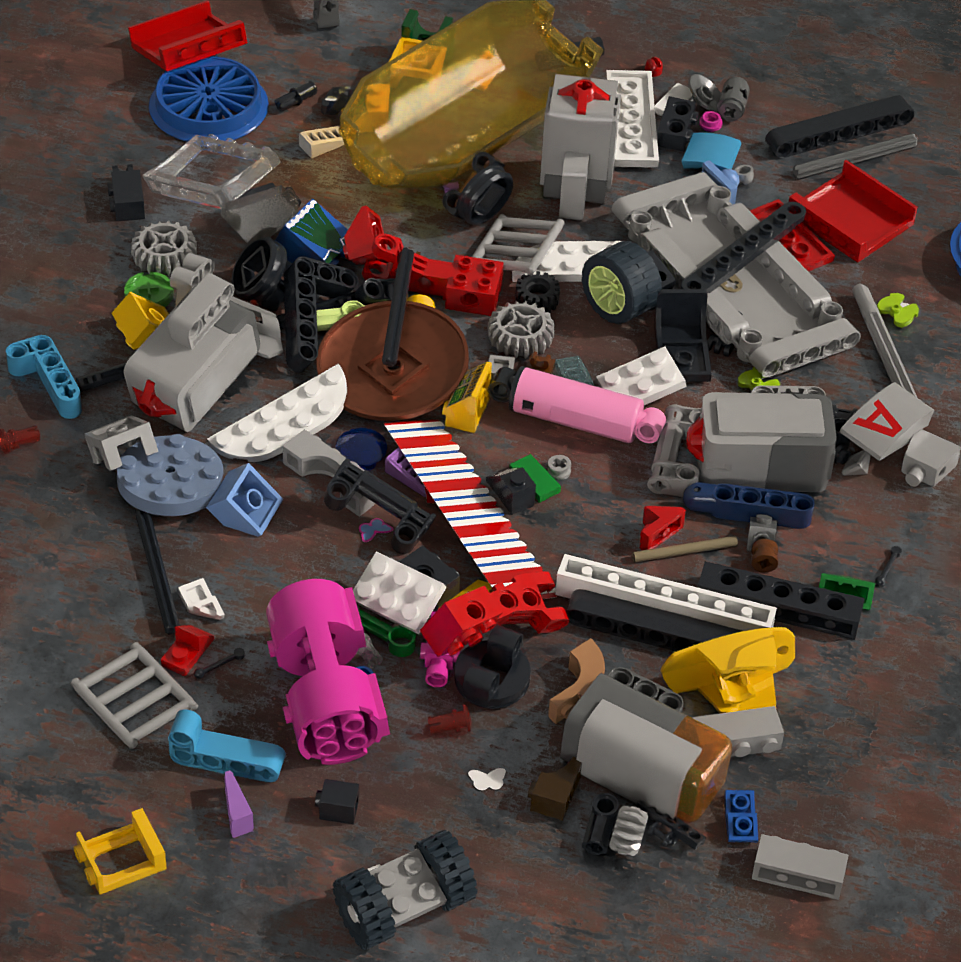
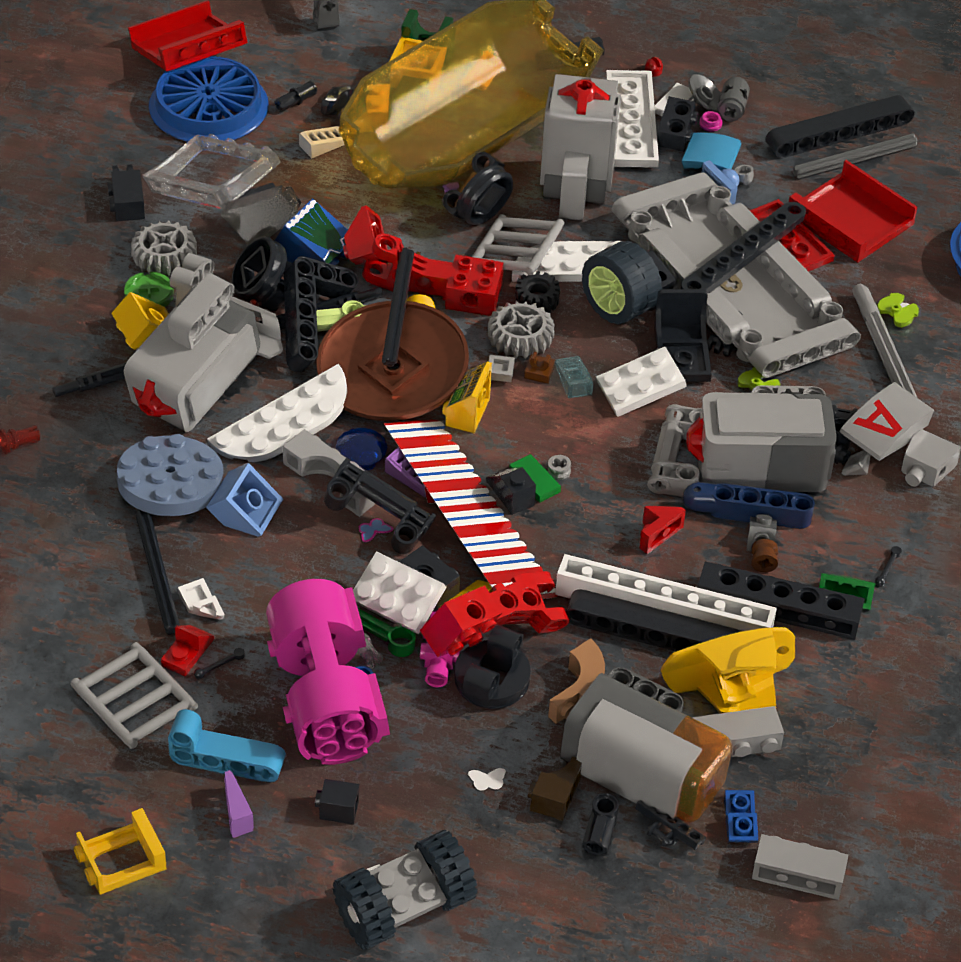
dark azure beam [5,335,82,419] -> none
light grey panel [84,415,159,470] -> none
black piece [354,278,395,305] -> none
clear red pin [427,704,472,735] -> none
bright pink piece [488,366,666,443] -> none
light grey gear [609,806,648,856] -> none
dark tan piece [632,536,738,563] -> none

